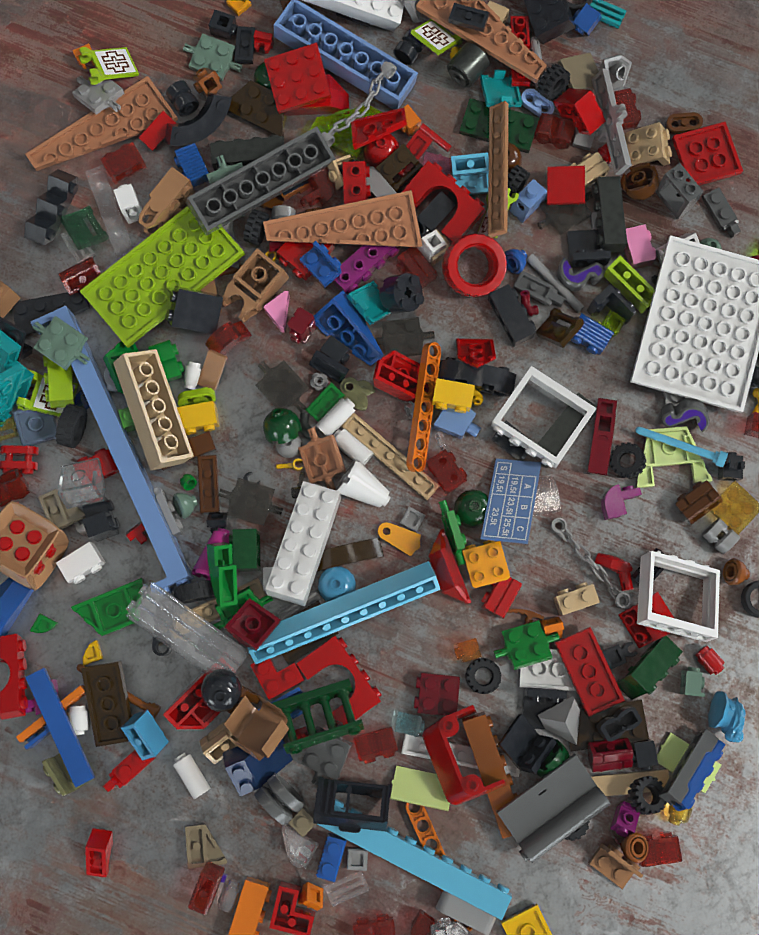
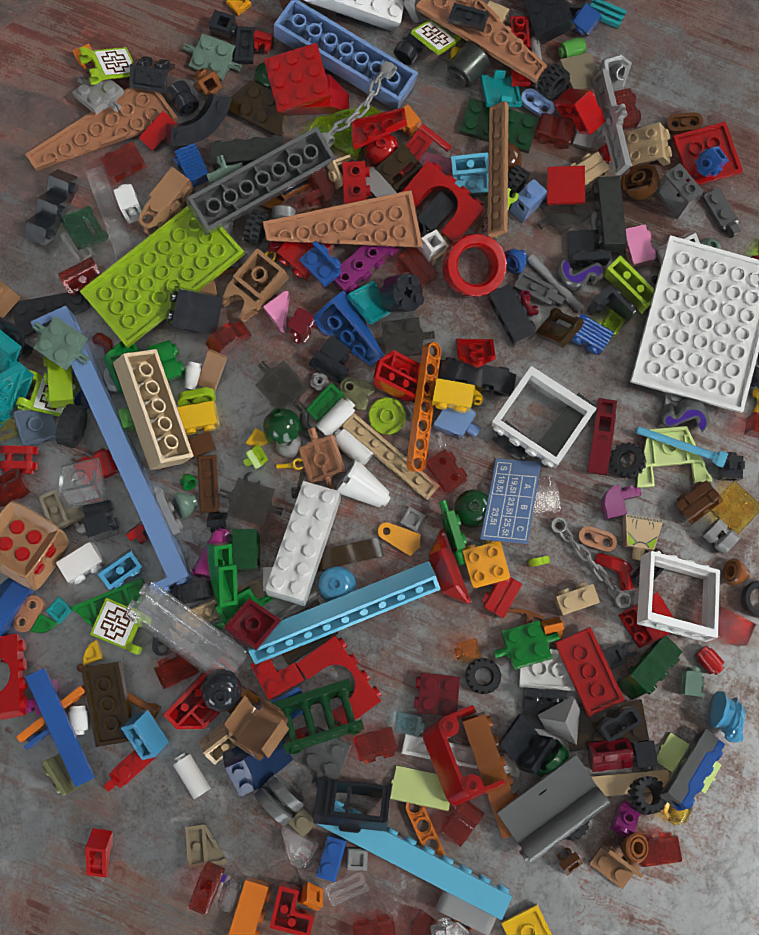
none -> nougat plate [13,595,45,632]
none -> teal tile [45,596,73,624]
none -> flag [90,598,155,655]
none -> clear red arm [92,333,113,356]
none -> dark azure brick [98,549,142,590]
none -> black bracket [129,56,175,93]
none -> clear red brick [154,648,202,689]
none -> lime tile [242,443,269,469]
none -> yellow tile [245,428,269,447]
none -> lime tile [369,397,406,435]
none -> clear red brick [440,801,485,847]
none -> lime tile [526,556,550,567]
none -> reddish brown tile [557,847,583,876]
none -> bright green brick [558,37,586,58]
none -> nougat plate [578,526,617,552]
none -> tan torso [622,514,663,561]
none -> blue brick [695,146,729,177]
none -> clear red brick [718,606,757,647]

